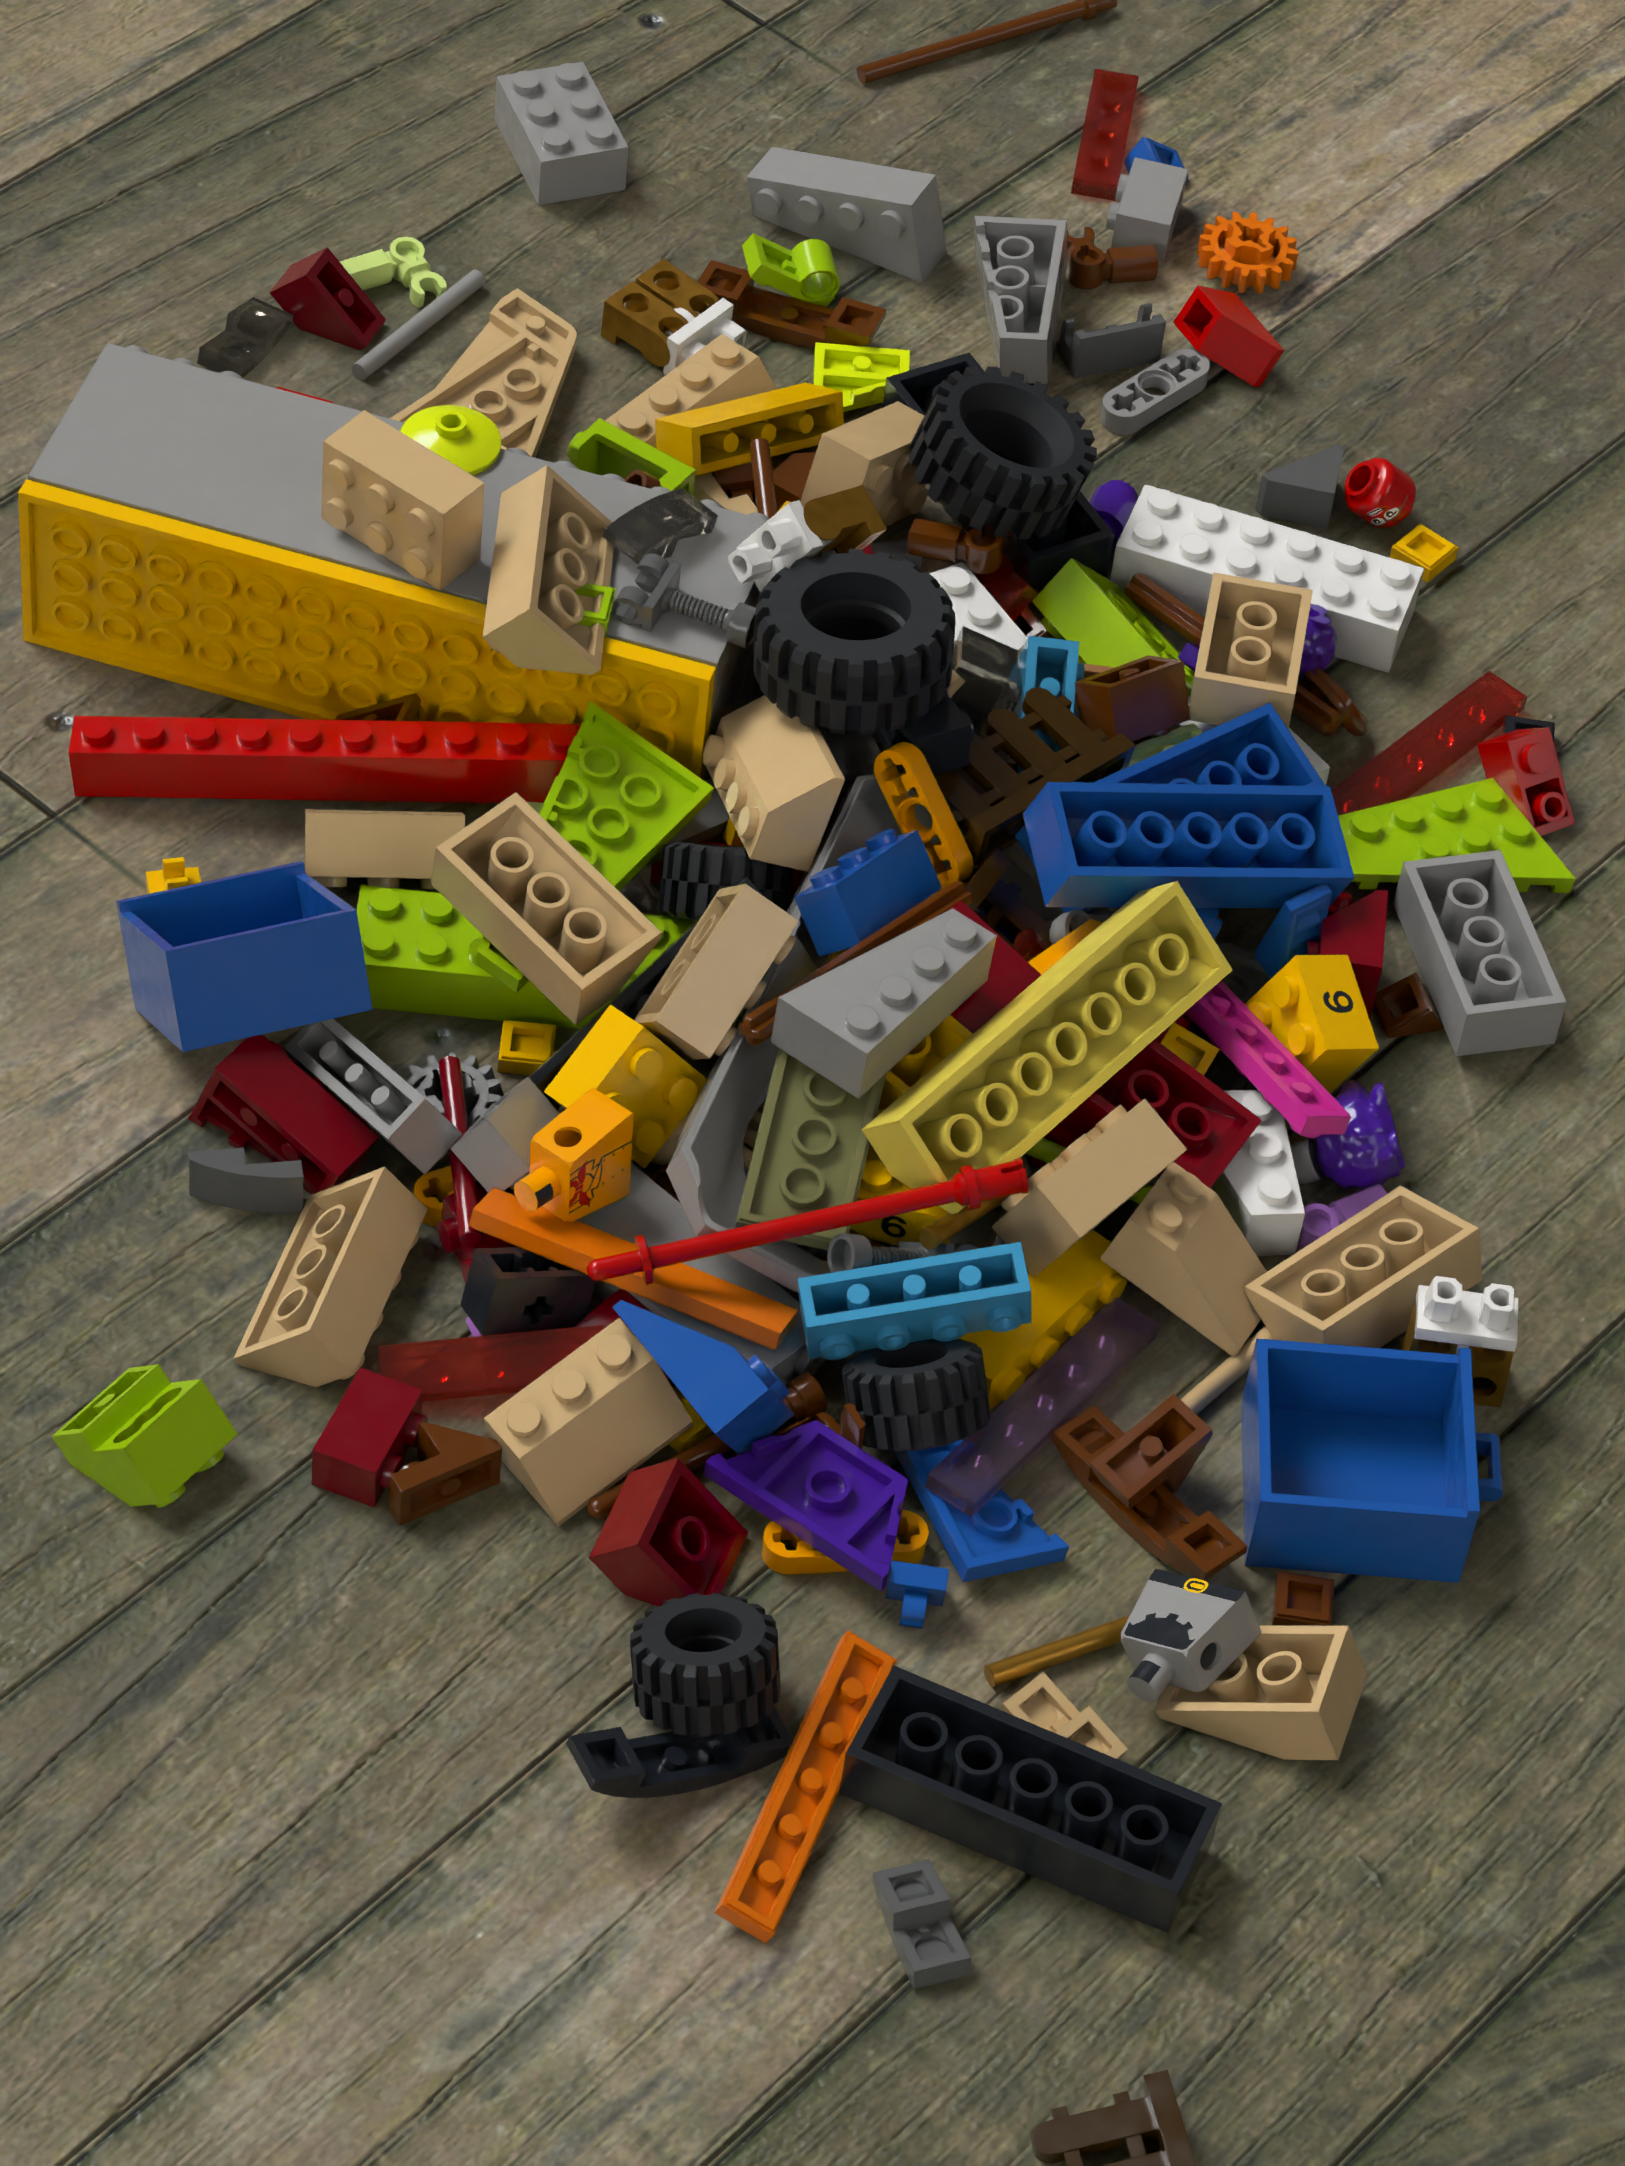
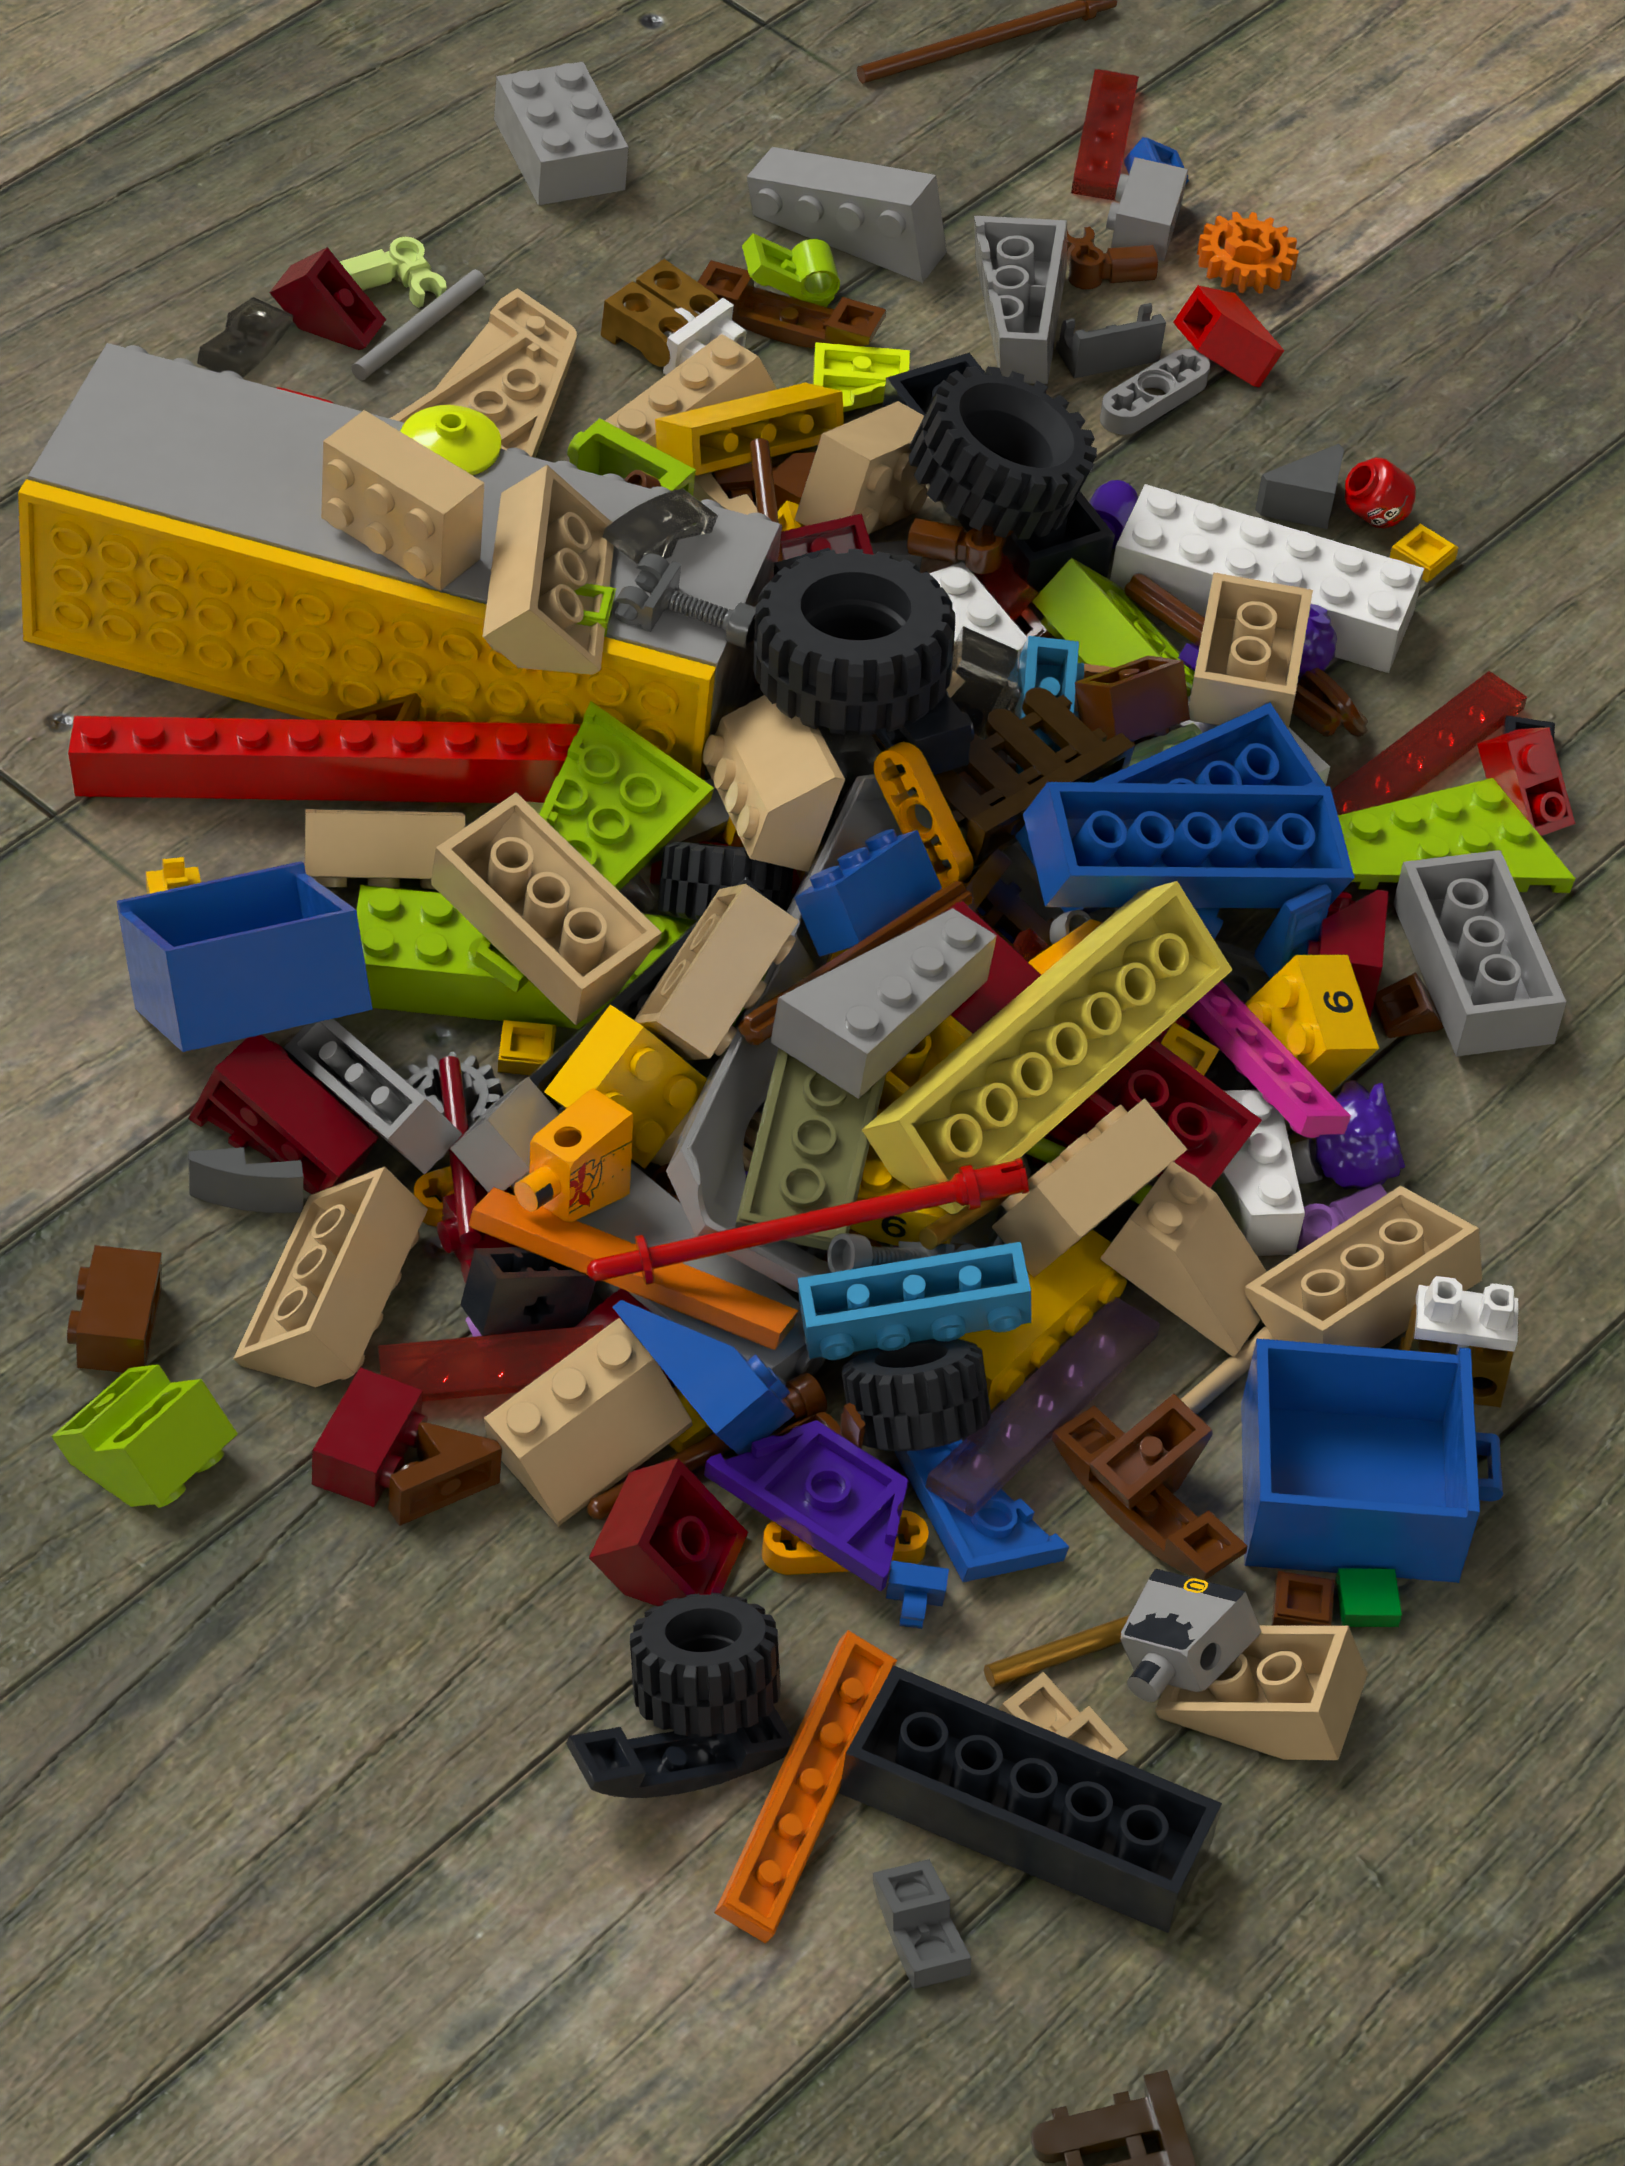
hips [728,485,887,592] -> none
none -> reddish brown brick [67,1245,162,1373]
none -> green tile [1336,1568,1402,1627]

